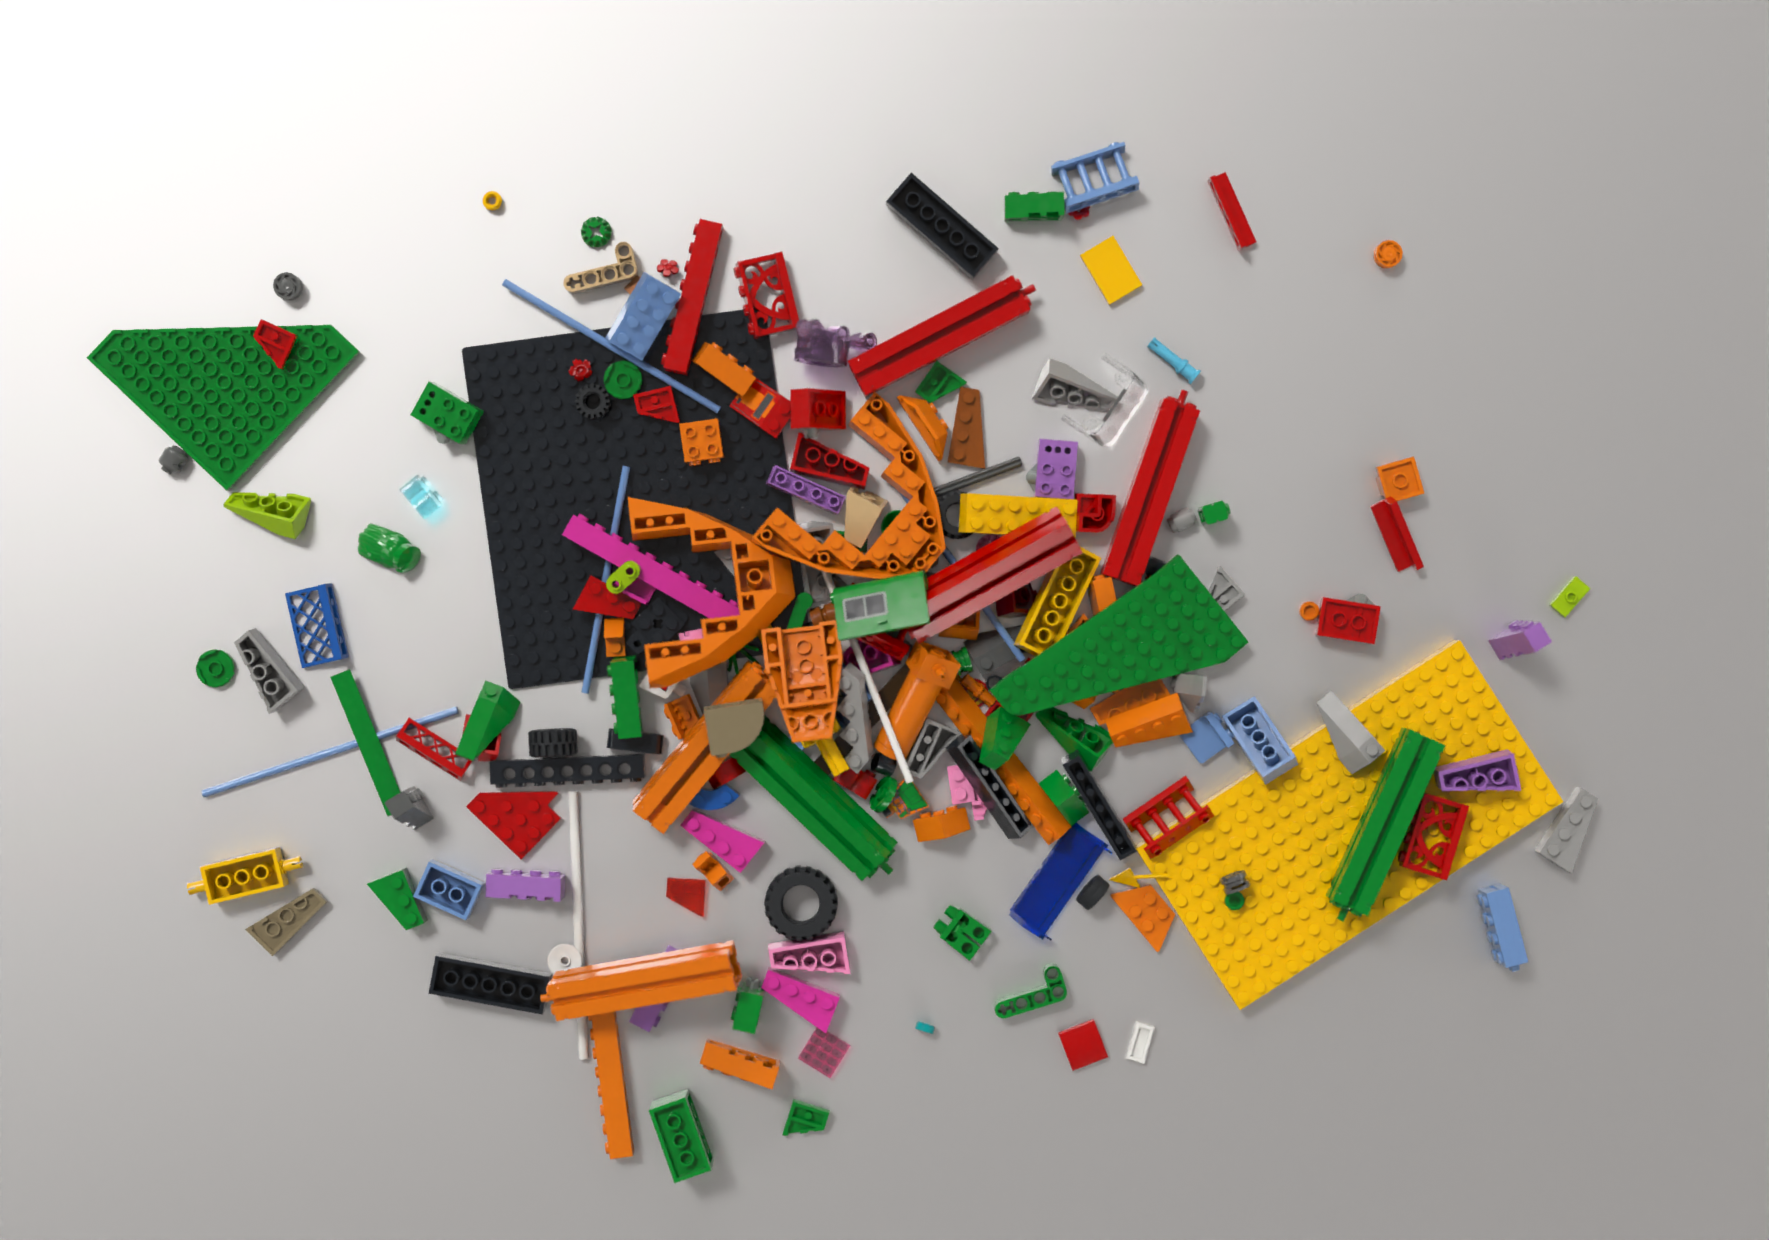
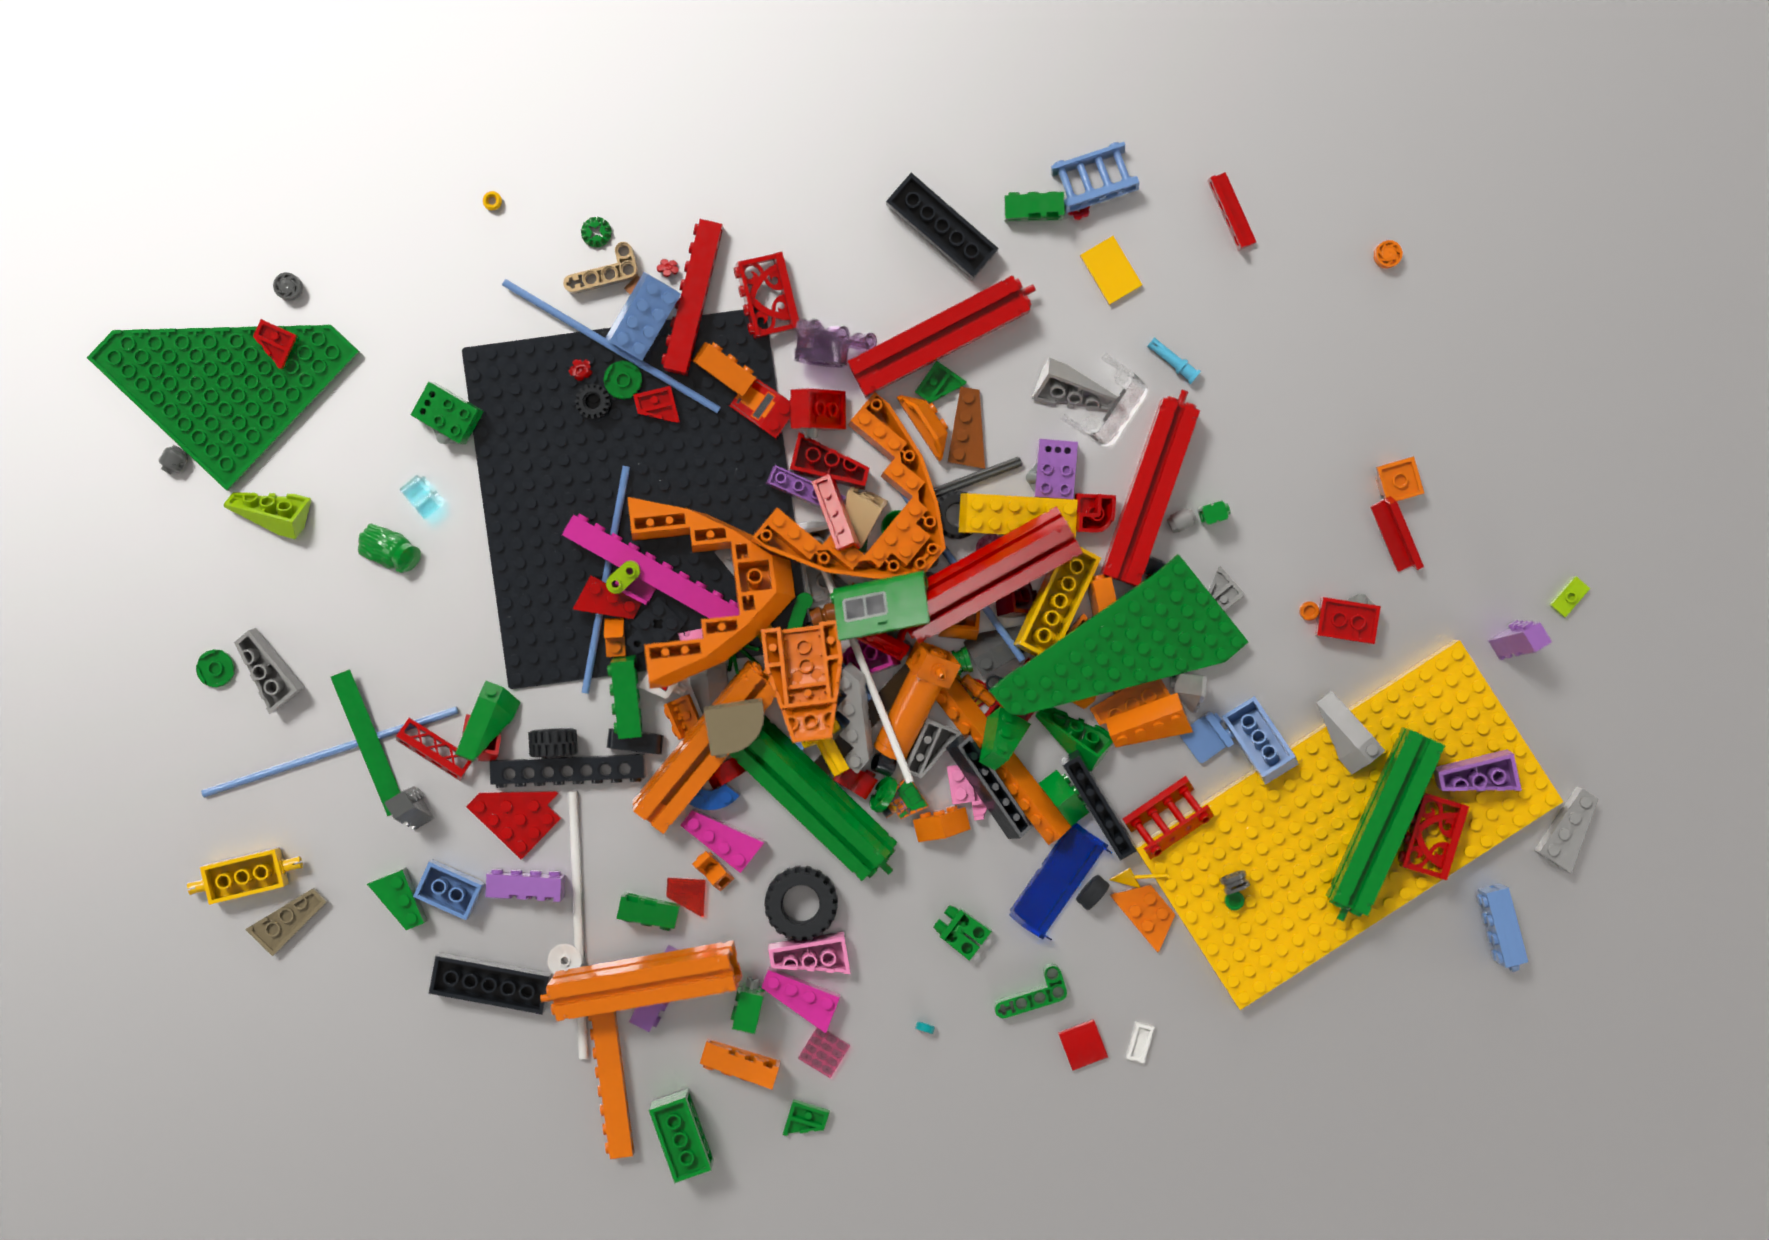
blue fence [285,583,349,668] -> none
orange brick [679,418,724,466] -> none
none -> green wedge [616,892,681,931]
none -> panel [812,474,860,552]

